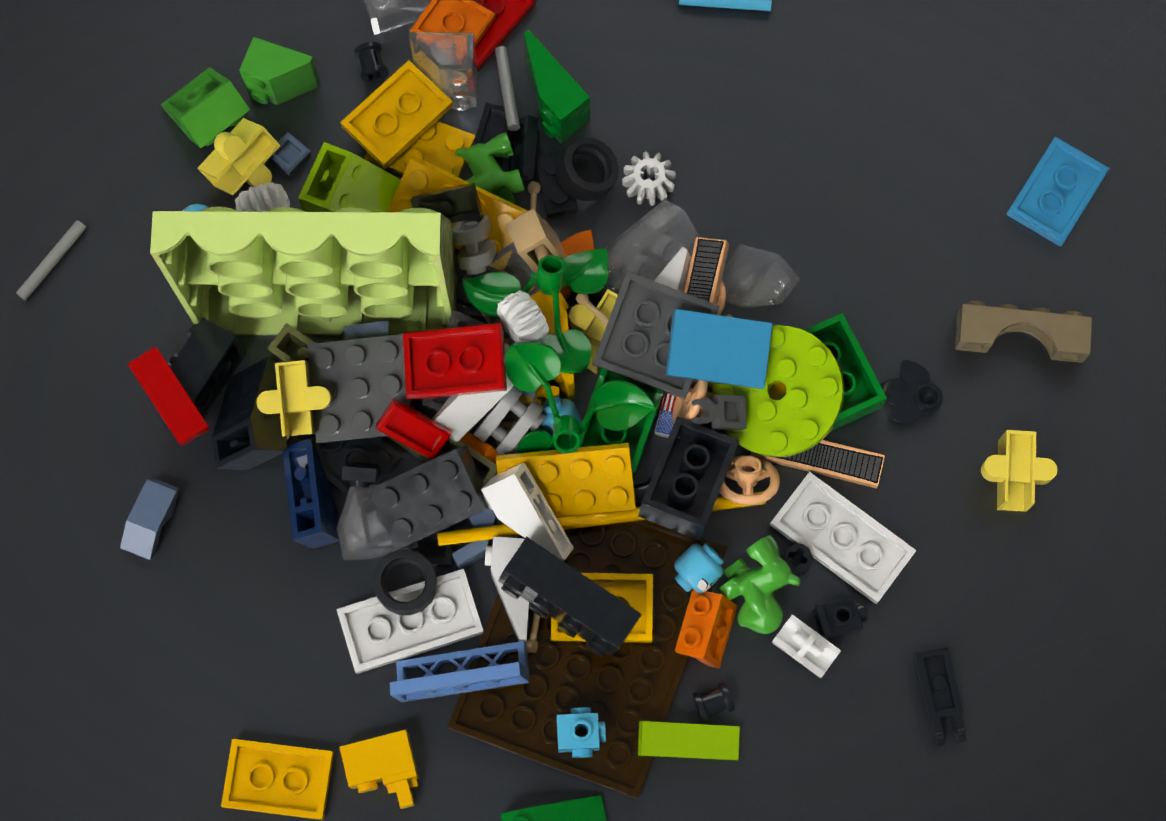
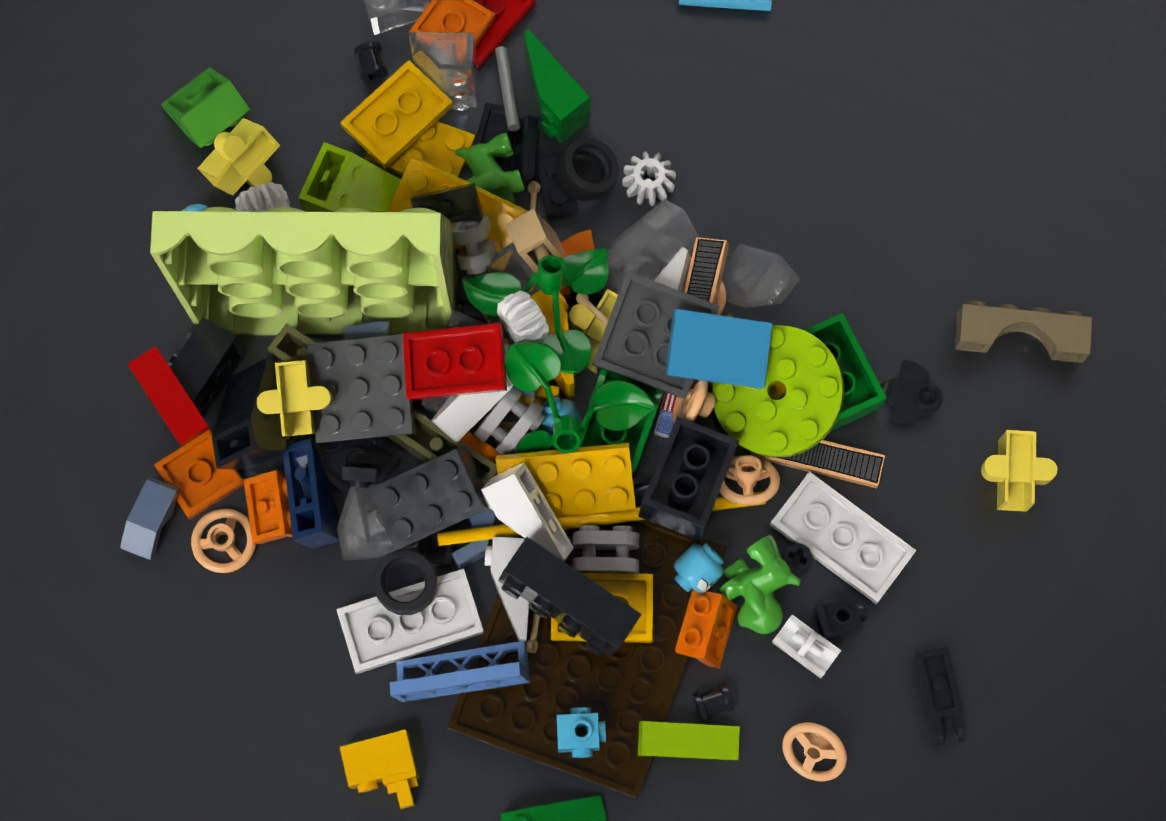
light grey bar [16,220,87,301] -> none
yellow plate [221,739,334,820] -> none
bright green slope [239,37,320,105] -> none
sand blue tile [269,132,312,177] -> none
red tile [376,398,451,460] -> none
dark grey plate [692,394,747,431] -> none
dark azure tile [1006,136,1110,247] -> none
none -> orange tile [154,429,244,520]
none -> light nougat piece [191,508,256,573]
none -> orange bracket [244,470,292,544]
none -> light grey brick [572,525,639,574]
none -> light nougat piece [782,722,847,781]

